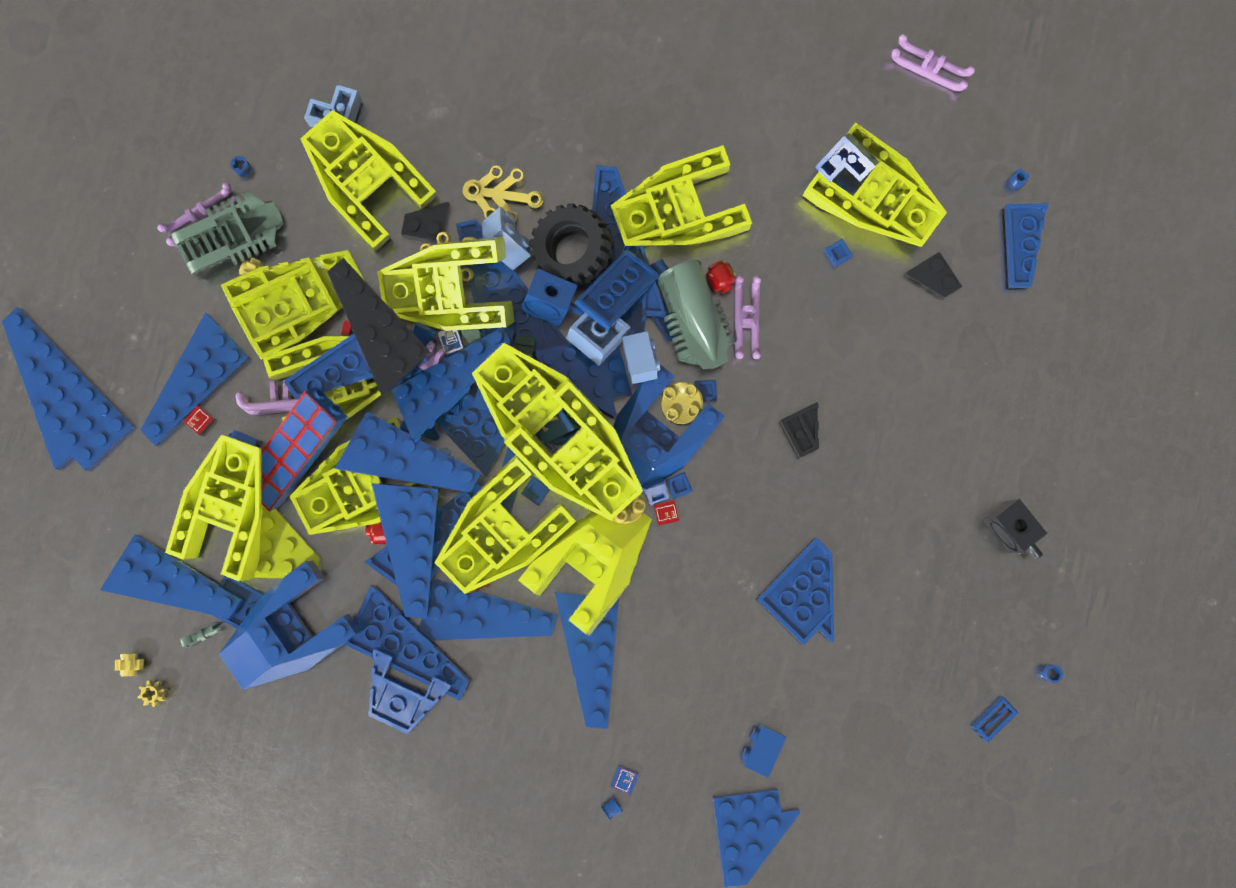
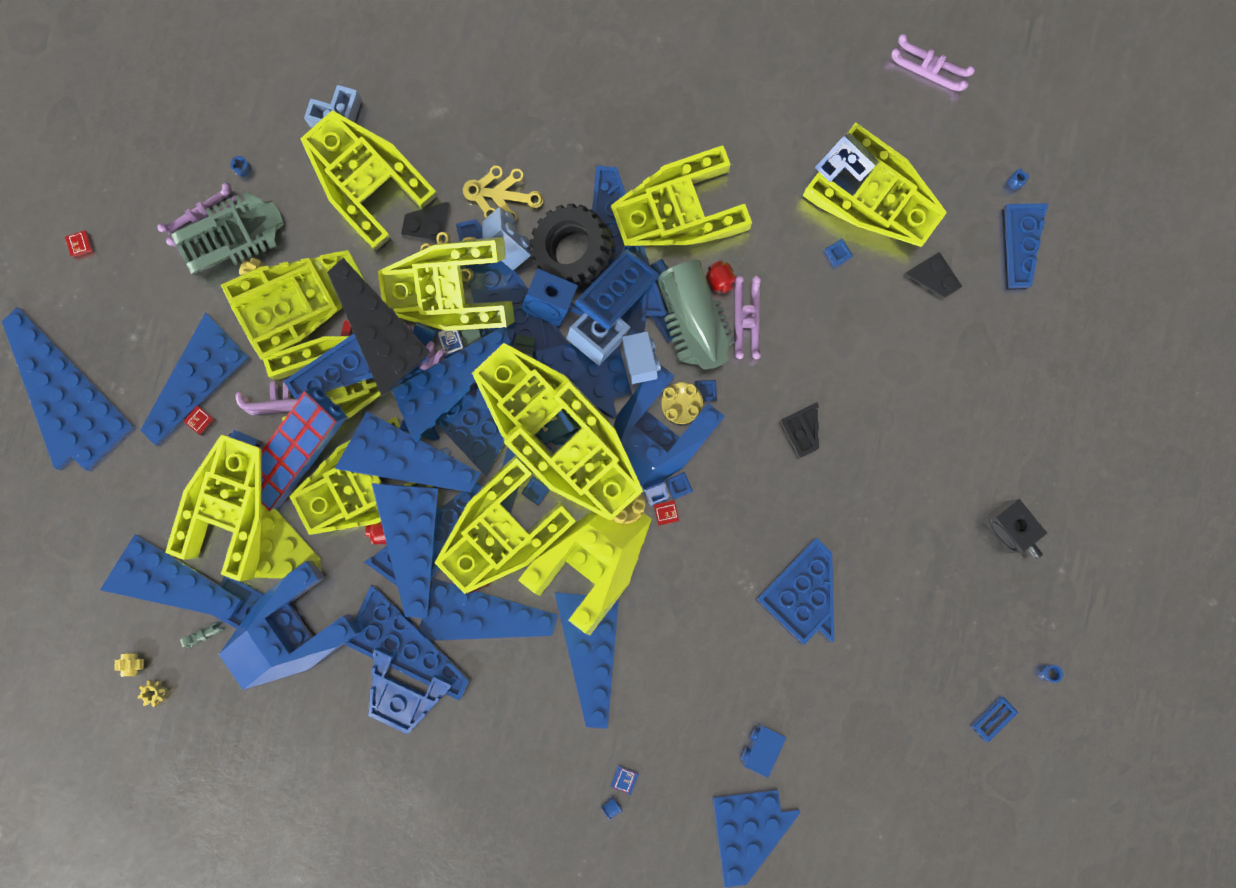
none -> red tile [65,230,93,258]

